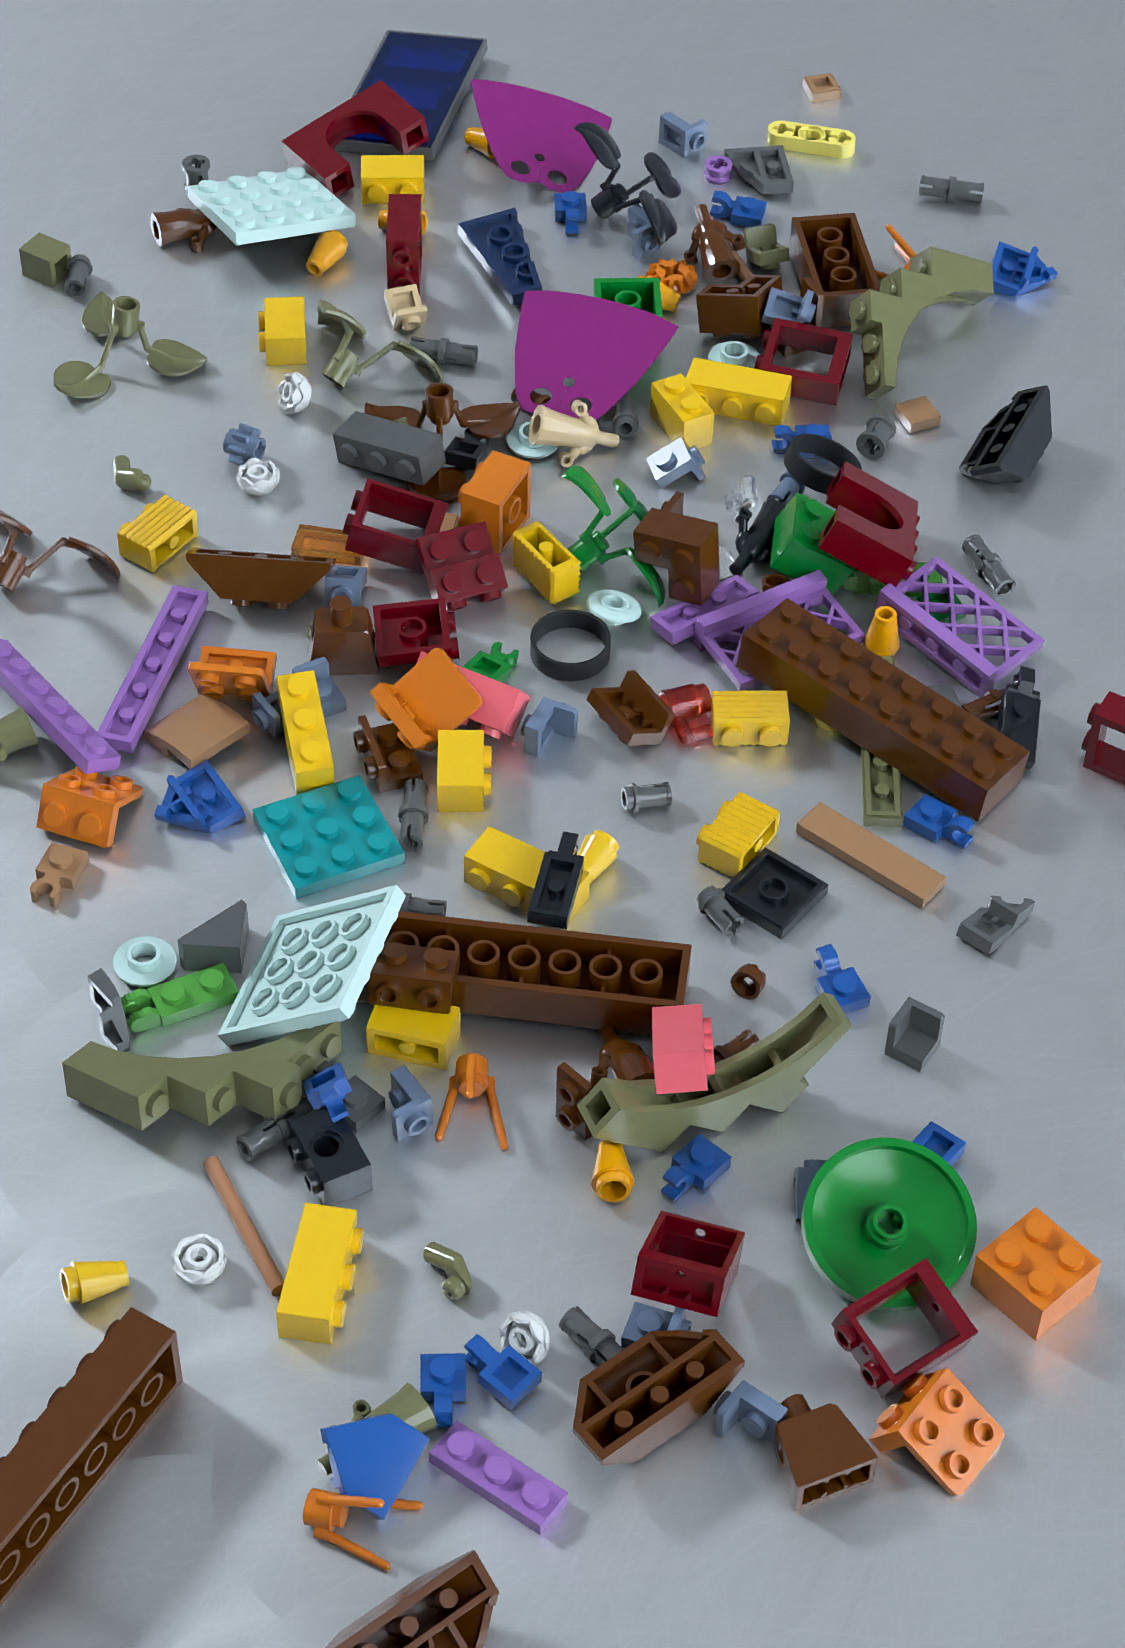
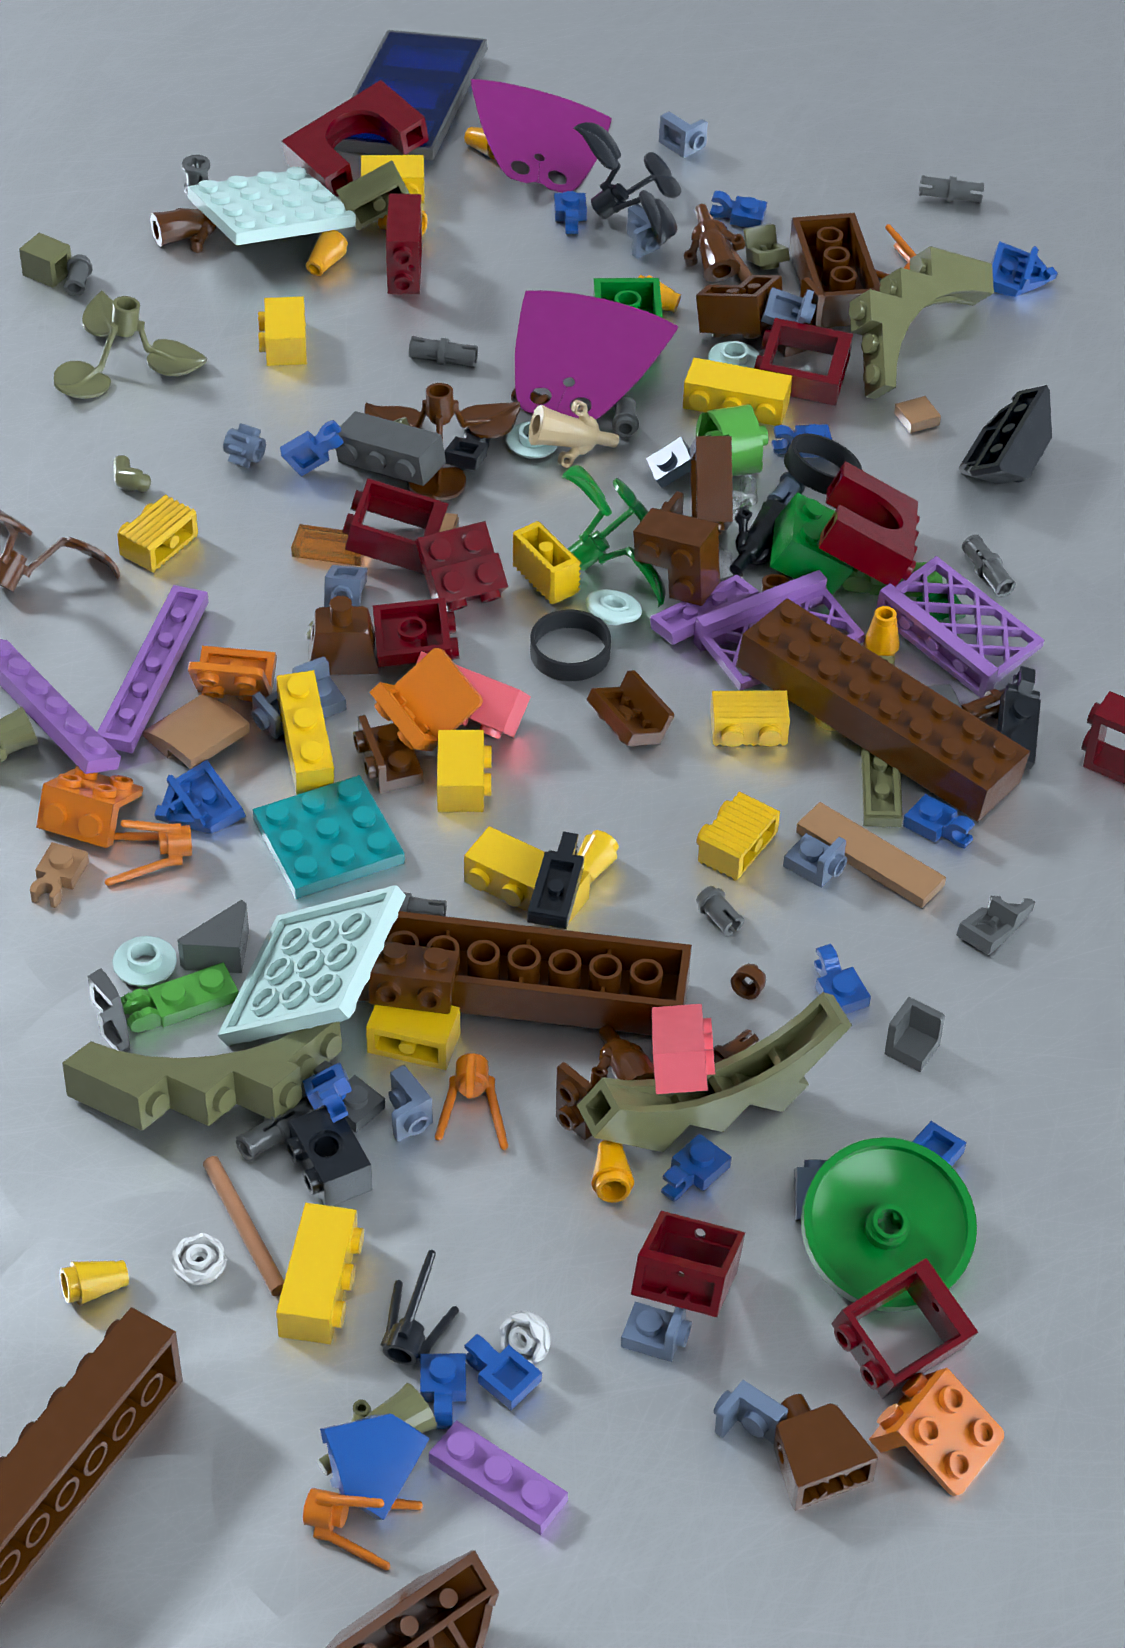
reddish brown wedge [186,548,336,609] -> none
white plate [236,458,280,496] -> none
white plate [278,371,311,414] -> none
olive plant [317,299,444,388] -> none
tan bracket [383,284,428,331] -> none
dark grey pin [398,779,429,852] -> none
olive arm [423,1242,473,1301] -> none
dark blue wing [458,208,542,306] -> none
orange brick [458,450,531,557] -> none
green plate [463,642,519,683] -> none
sand blue bracket [521,697,578,757] -> none
dark grey pin [559,1306,624,1365] -> none
reddish brown wedge [573,1329,745,1465] -> none
dark grey pin [621,782,672,813] -> none
orange gear [646,257,698,294] -> none
yellow brick [650,373,714,449] -> none
clear red piece [658,683,713,745] -> none
medium lavender bush [704,155,732,185] -> none
black tile [722,847,829,940] -> none
dark grey wing [724,145,794,195] -> none
light yellow beam [767,120,856,158] -> none
medium nougat tile [802,73,841,103] -> none
dark grey bush [856,414,896,459] -> none
orange brick [970,1207,1102,1341] -> none
none -> orange plant [104,820,192,886]
none -> blue plate [280,420,344,477]
none -> olive brick [336,160,410,231]
none -> black plant [380,1250,459,1366]
none -> reddish brown window [690,436,733,536]
none -> bright green brick [696,404,769,477]
none -> sand blue bracket [783,833,847,888]

